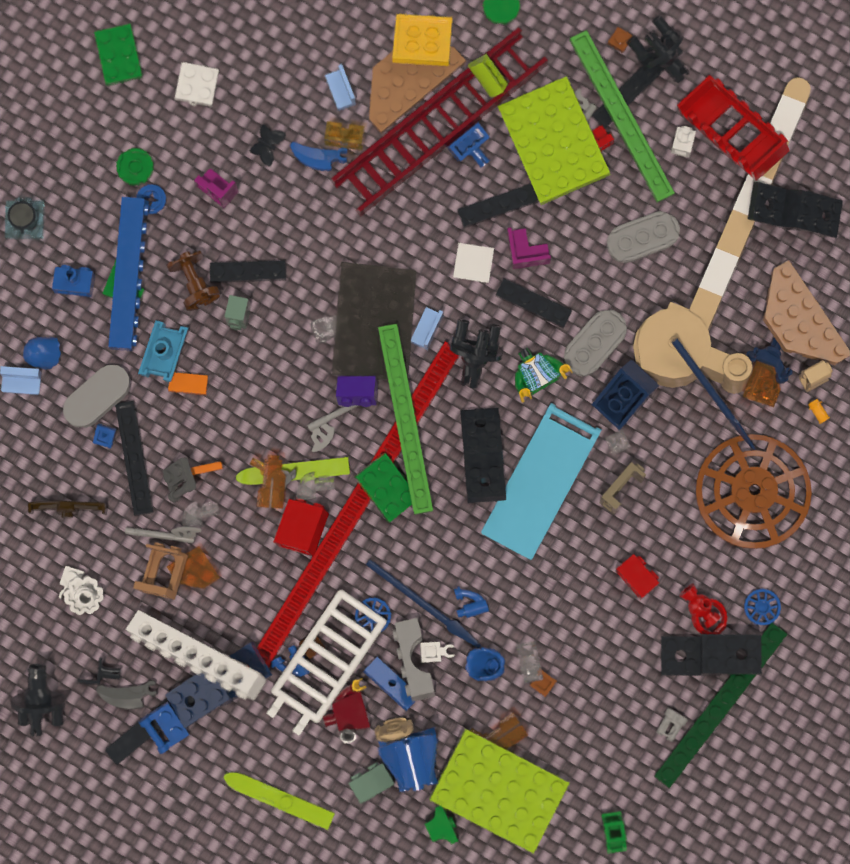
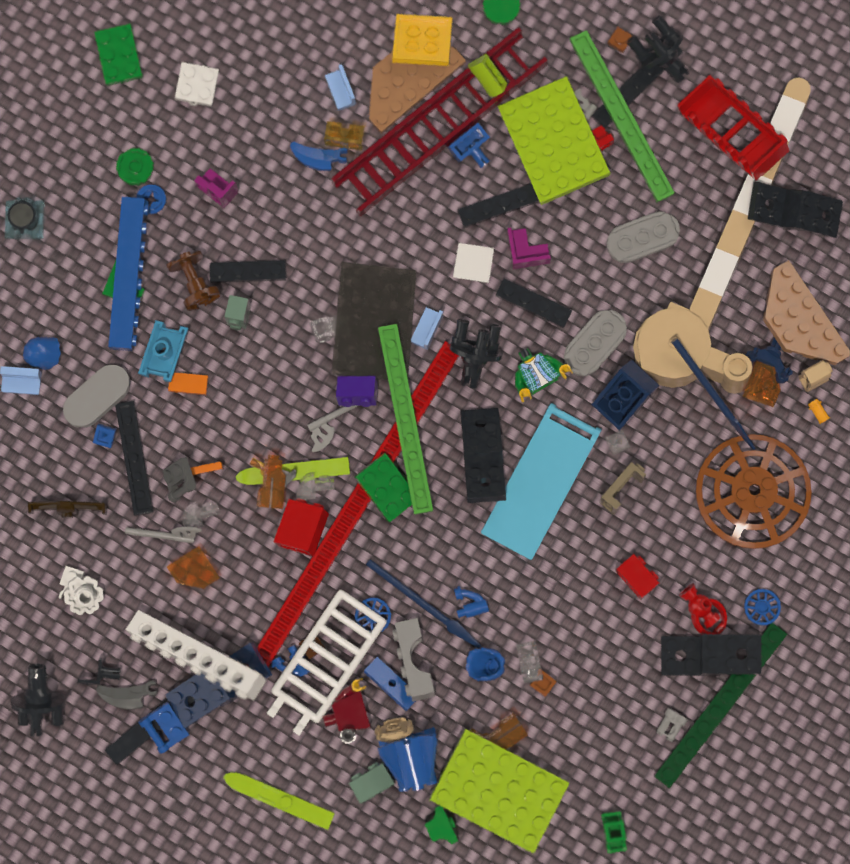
blue brick [52,265,95,297] -> none
medium nougat panel [133,542,188,600] -> none
black piece [249,125,286,167] -> none
white plate [420,642,454,663] -> none
white brick [671,126,696,158] -> none

